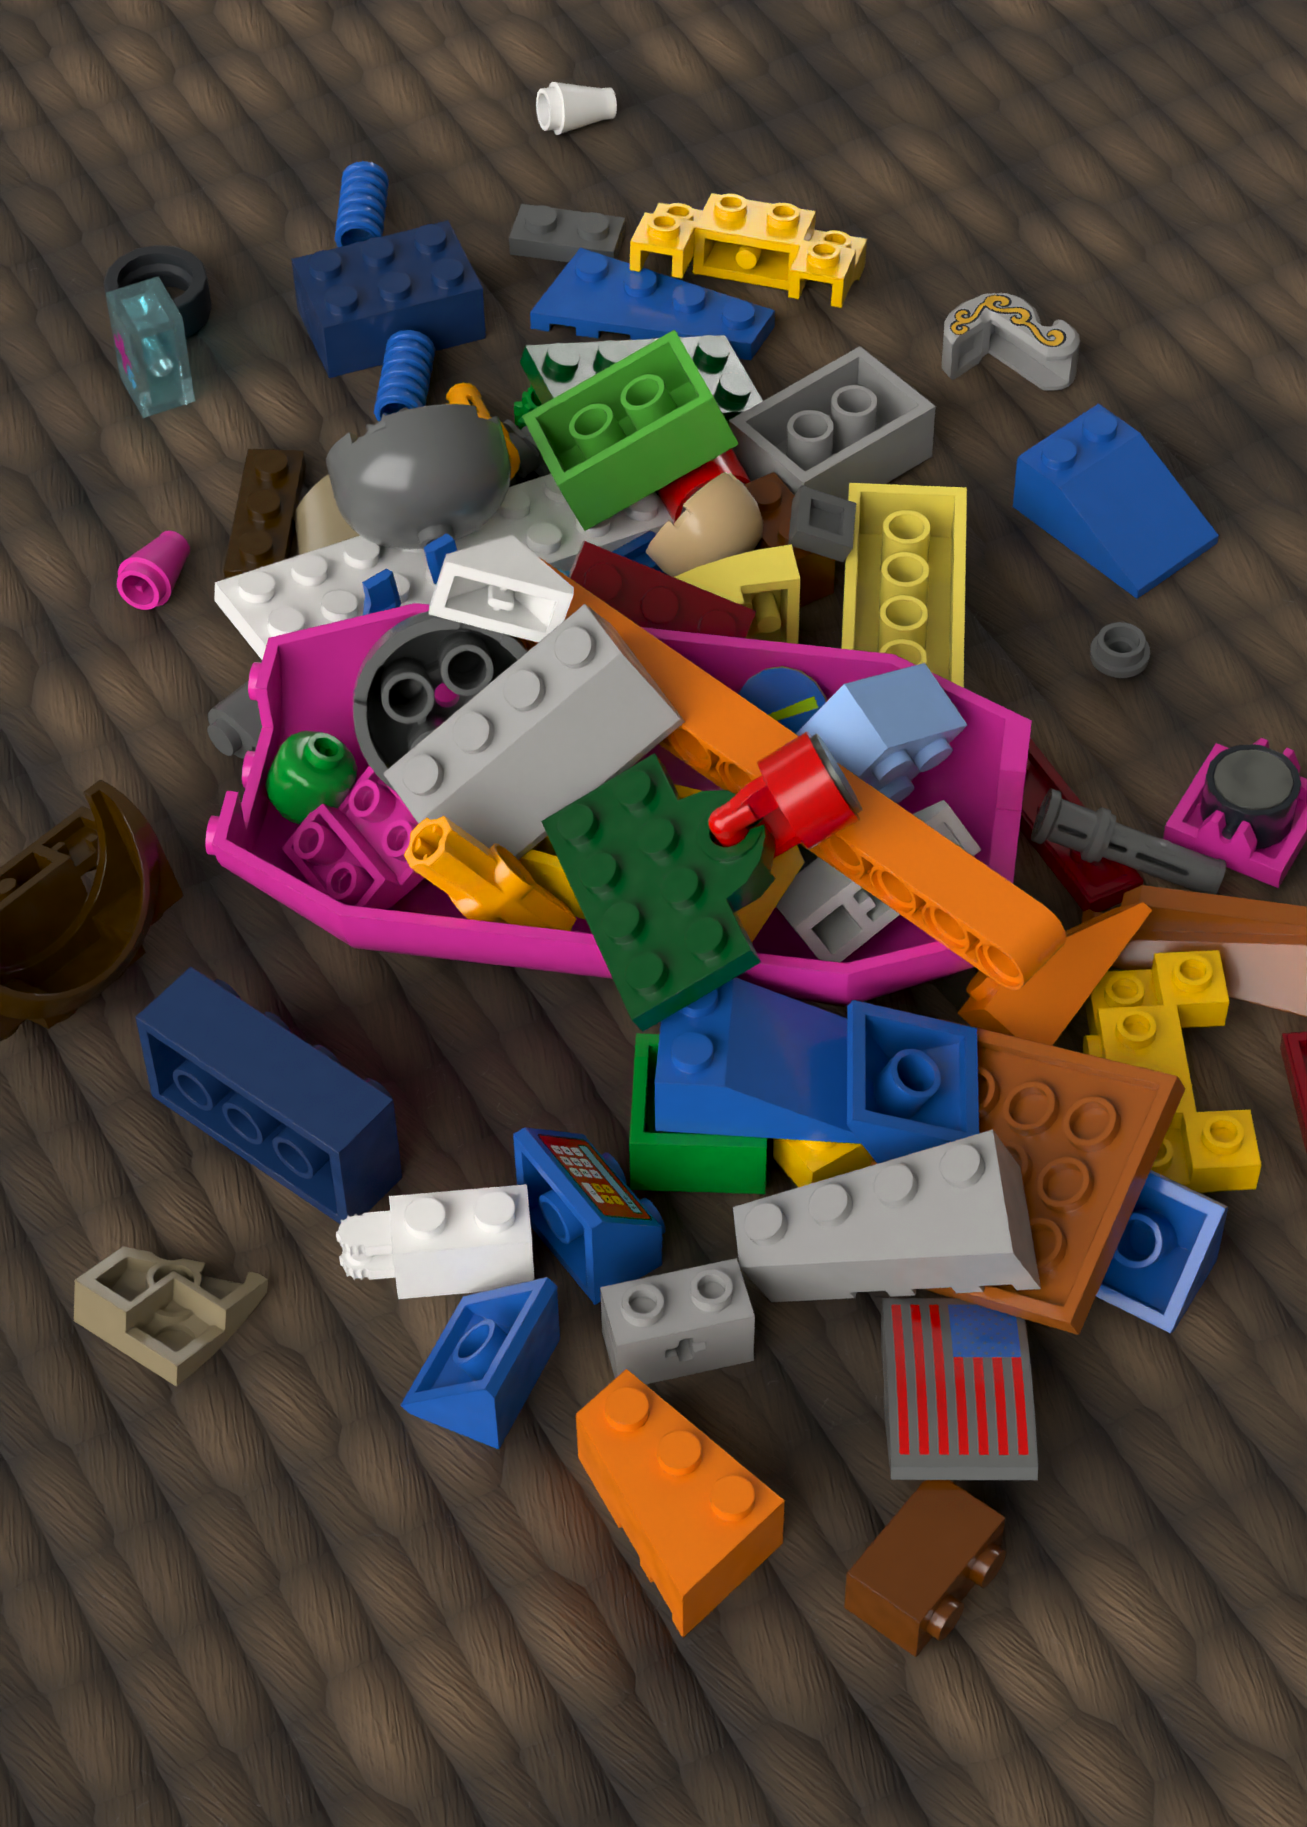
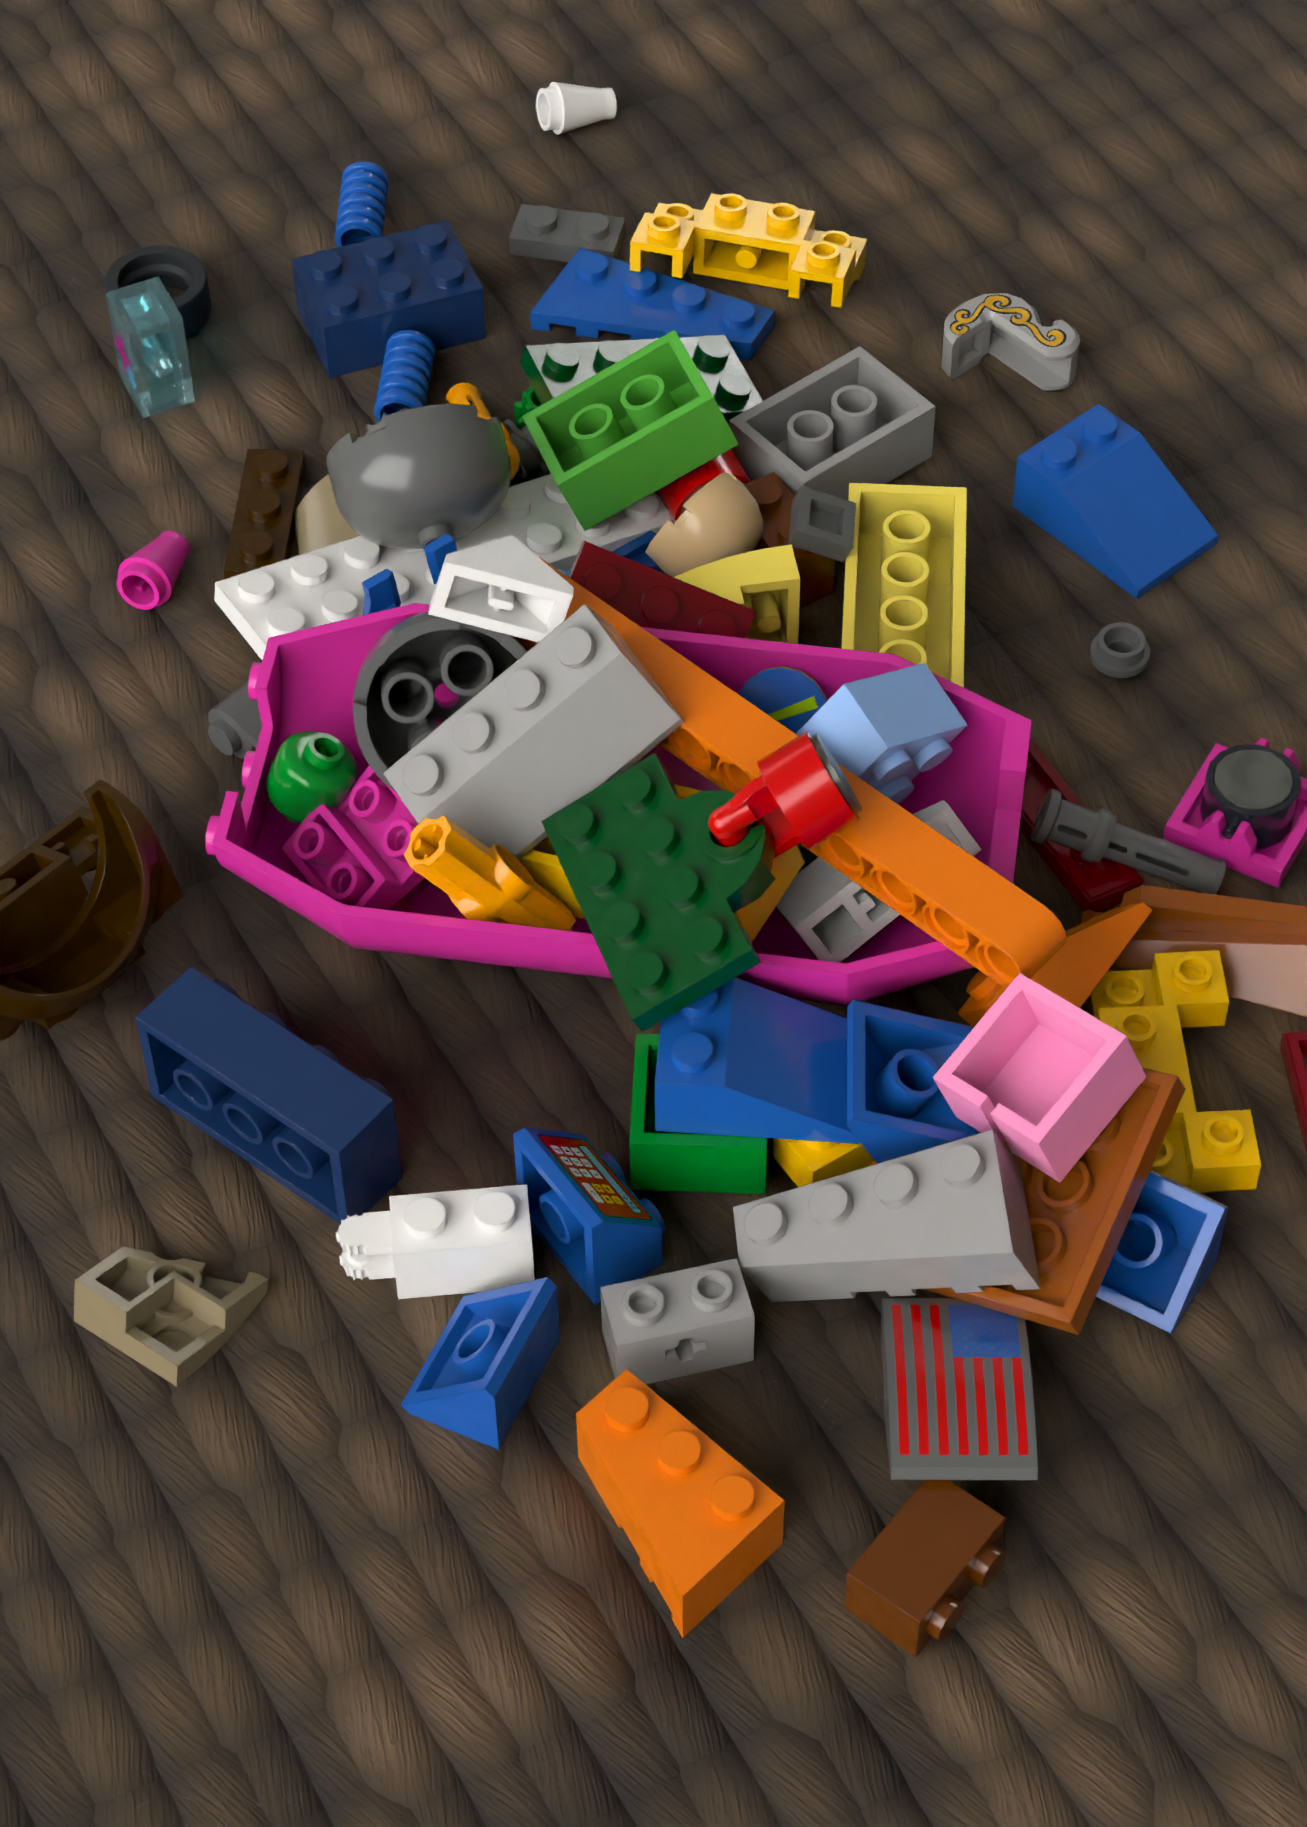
none -> bright pink piece [933,973,1146,1183]

